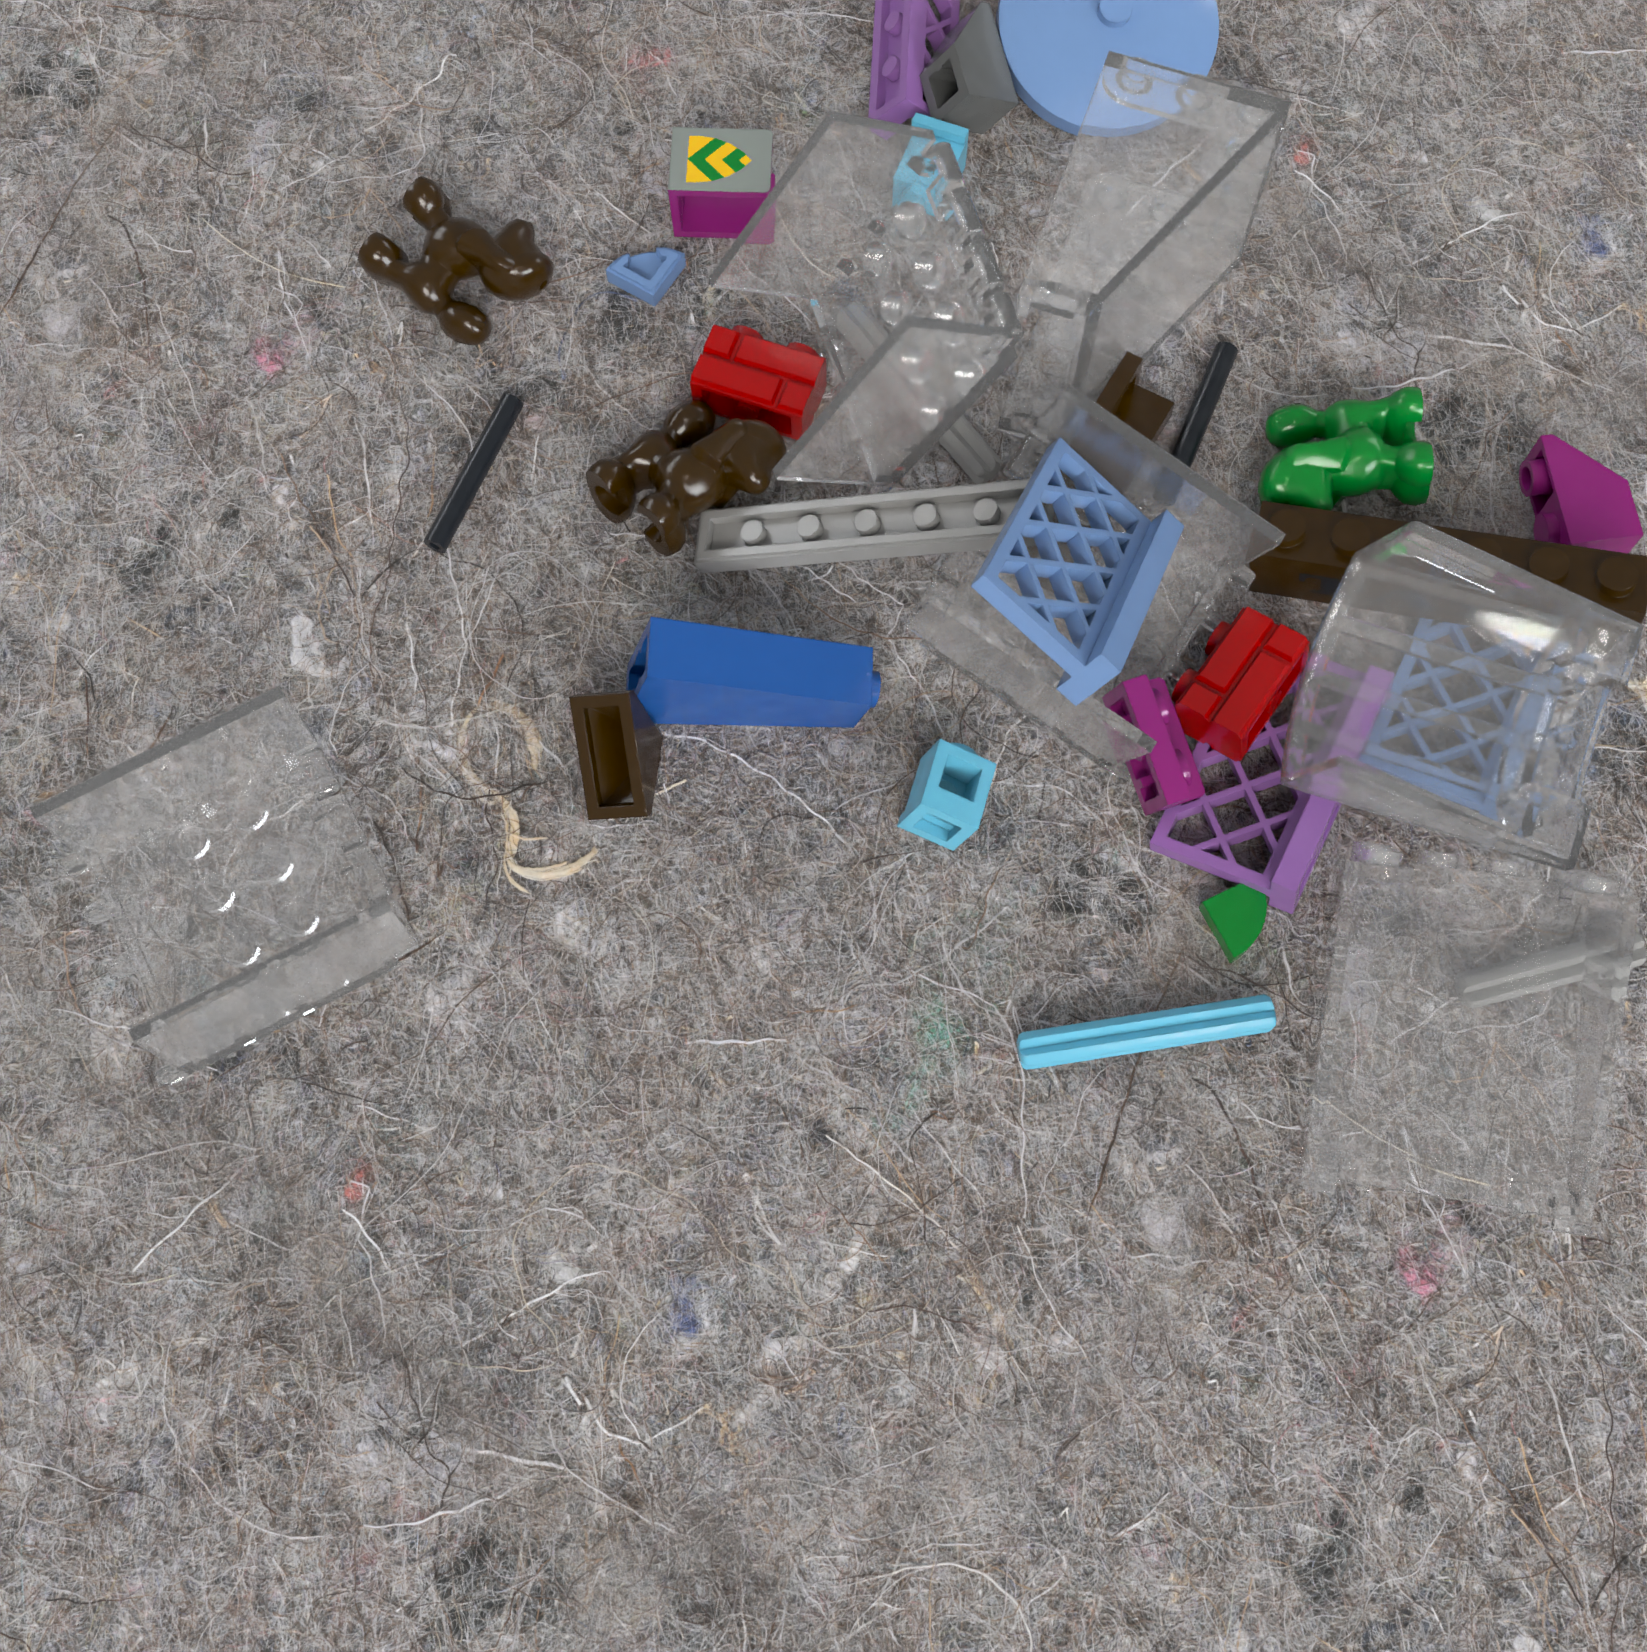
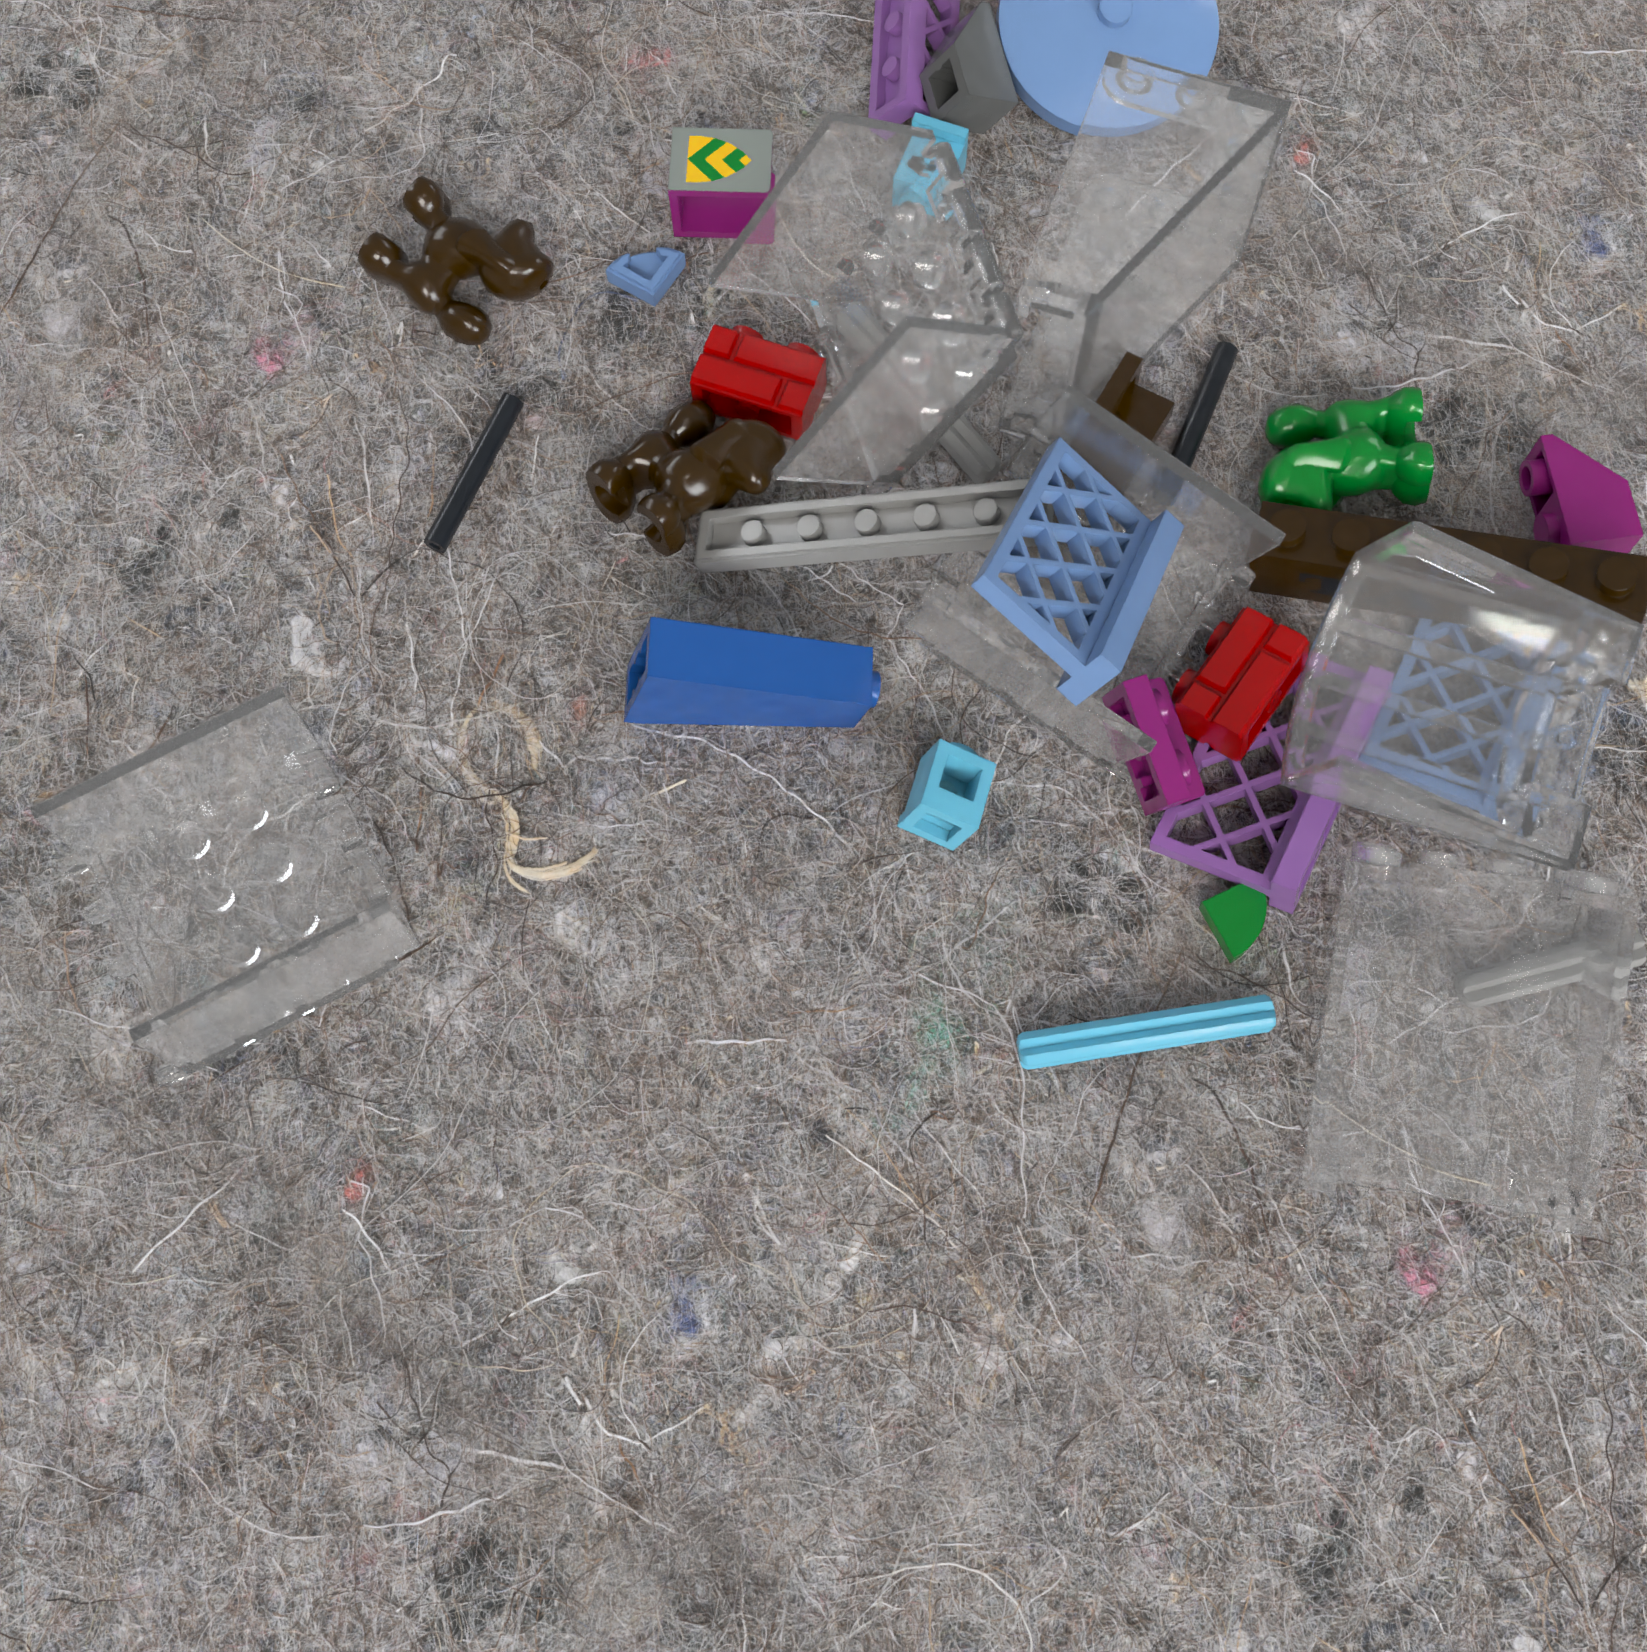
dark brown slope [569,690,663,820] -> none

